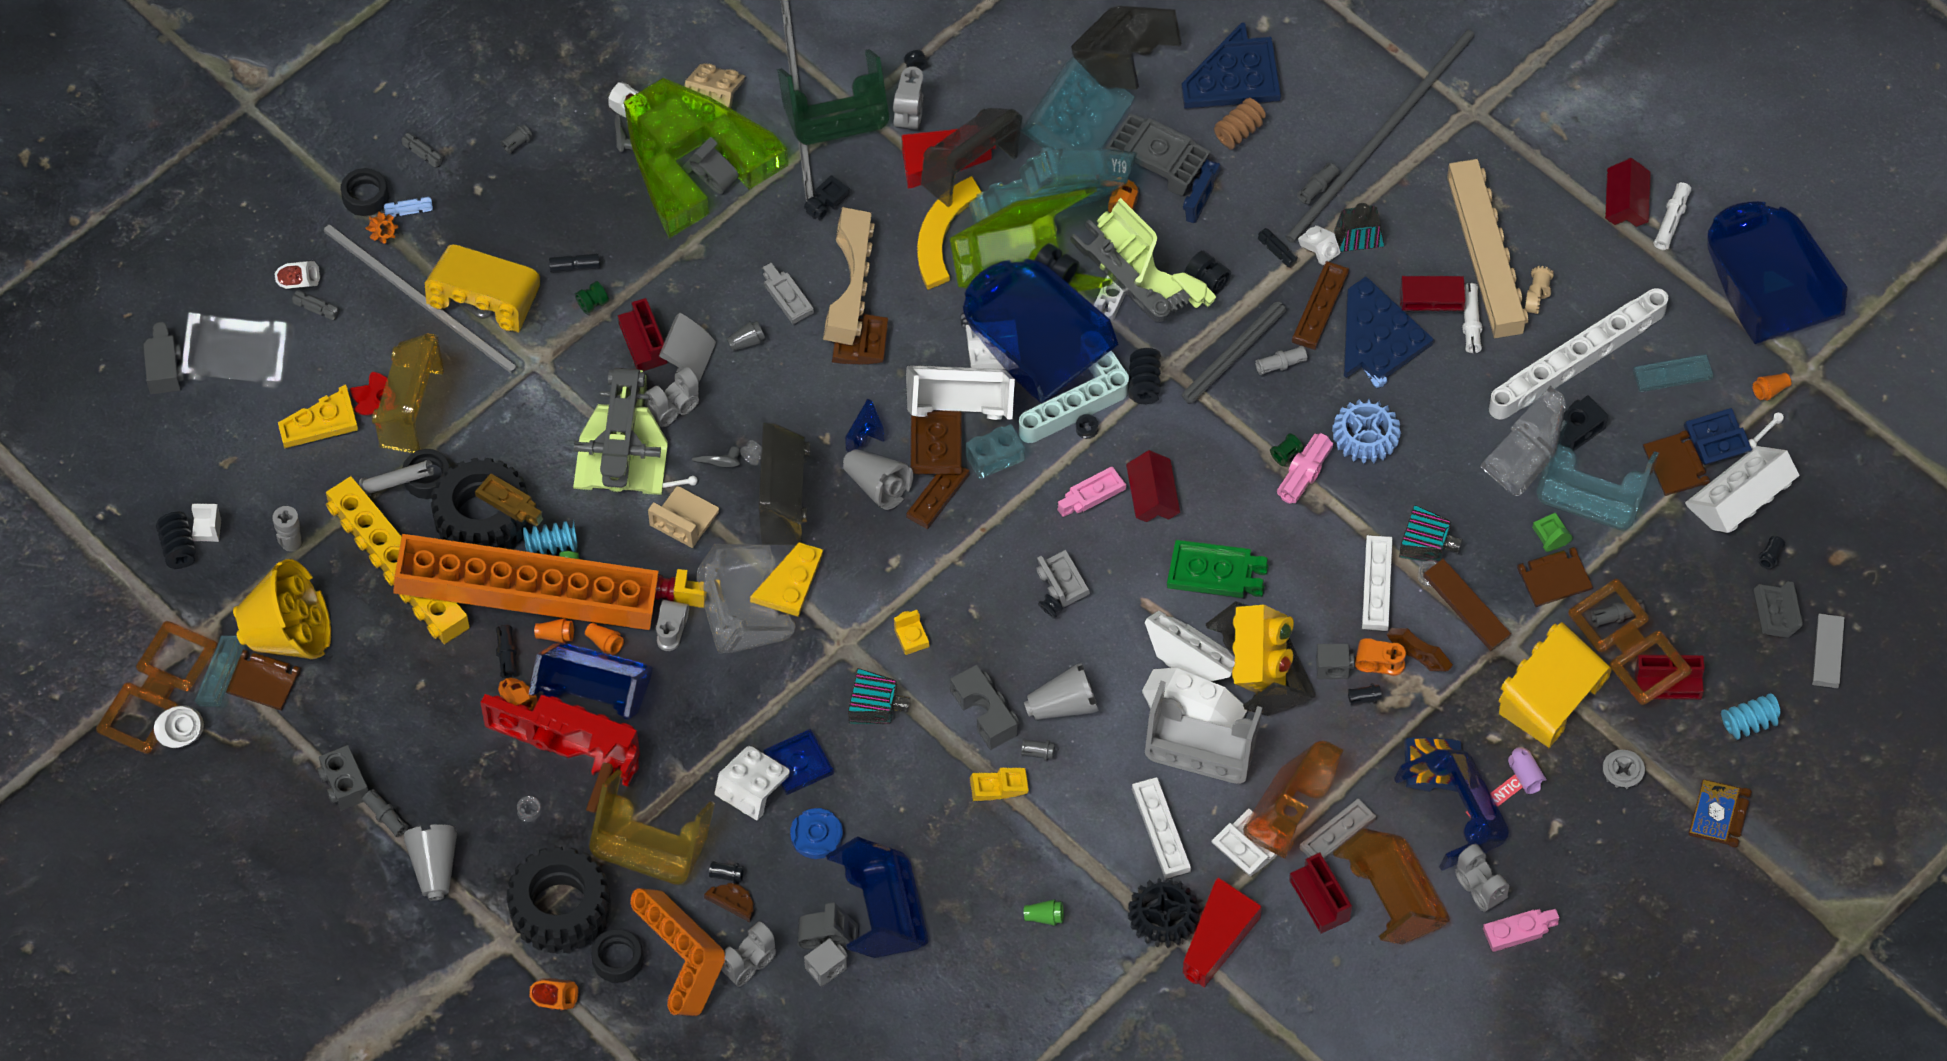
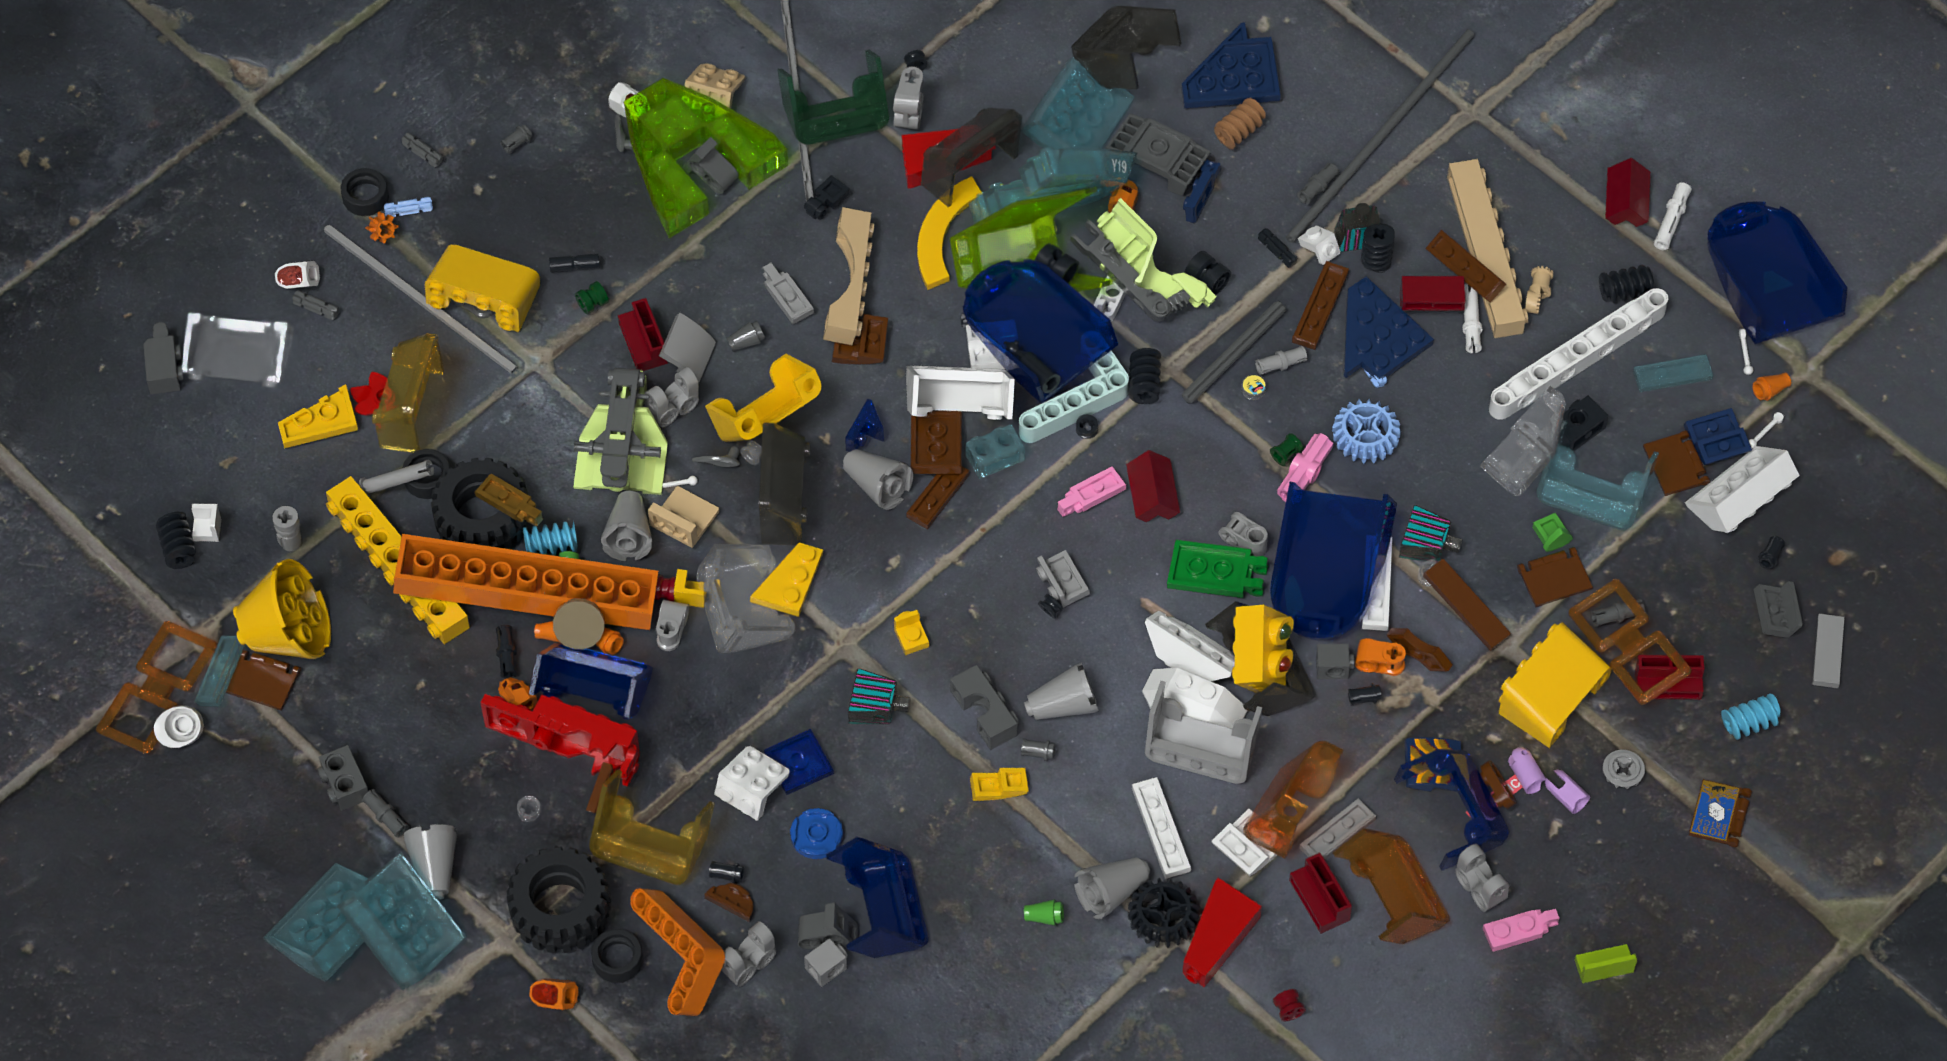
none -> clear light blue slope [263,863,398,982]
none -> clear light blue slope [337,853,466,990]
none -> dark tan tile [553,598,605,649]
none -> light grey cone [601,490,652,561]
none -> yellow windscreen [705,354,822,442]
none -> black wheel [1003,340,1060,393]
none -> light grey cone [1074,857,1150,919]
none -> light grey piece [1218,512,1268,556]
none -> tile [1241,374,1266,400]
none -> clear blue windscreen [1270,482,1397,640]
none -> dark red wheel [1273,989,1306,1022]
none -> black piece [1361,224,1395,273]
none -> reddish brown tile [1425,230,1506,303]
none -> reddish brown plate [1479,760,1517,809]
none -> lavender piece [1545,769,1590,814]
none -> lime panel [1575,944,1637,983]
none -> black piece [1599,265,1654,302]
none -> white hinge [1739,329,1753,375]

